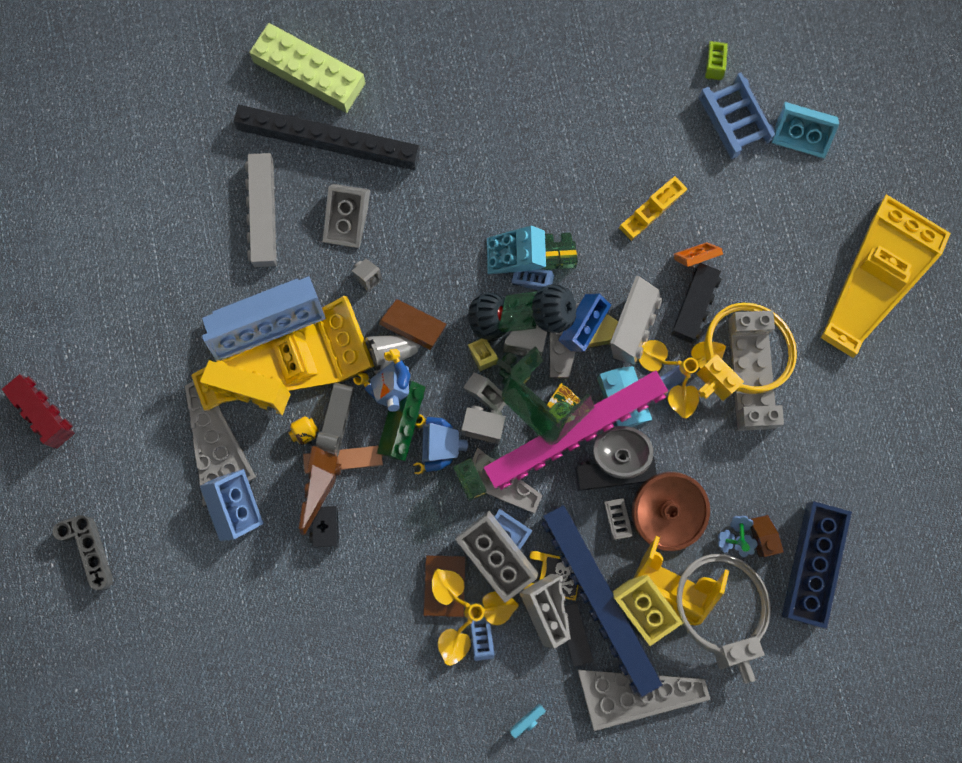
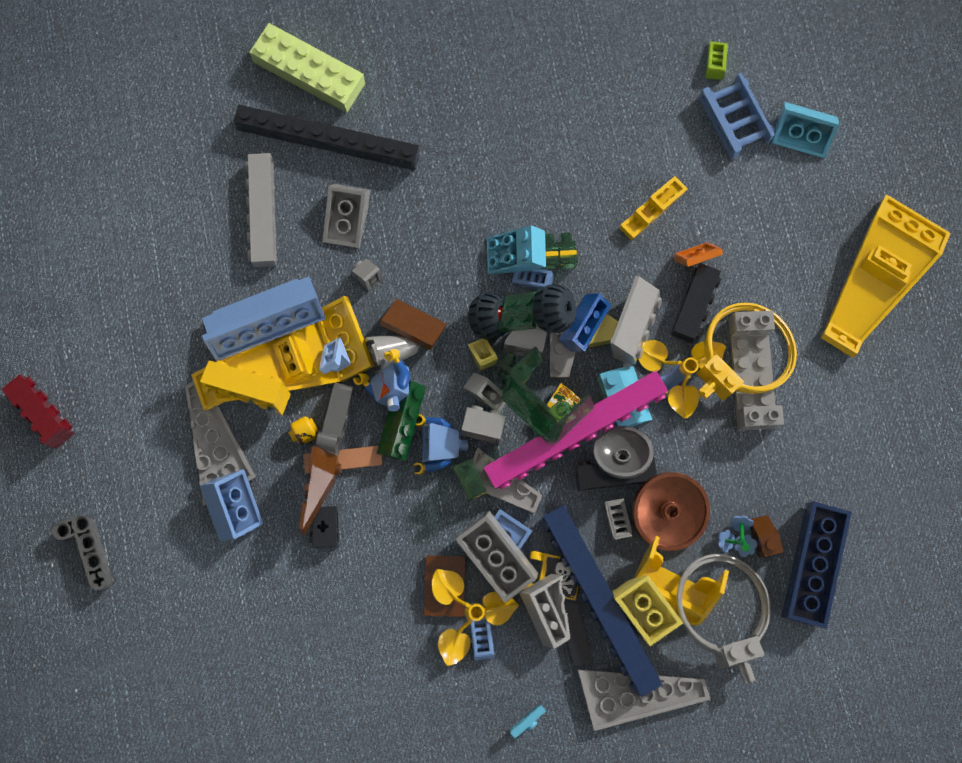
none -> light blue slope [319,338,350,374]

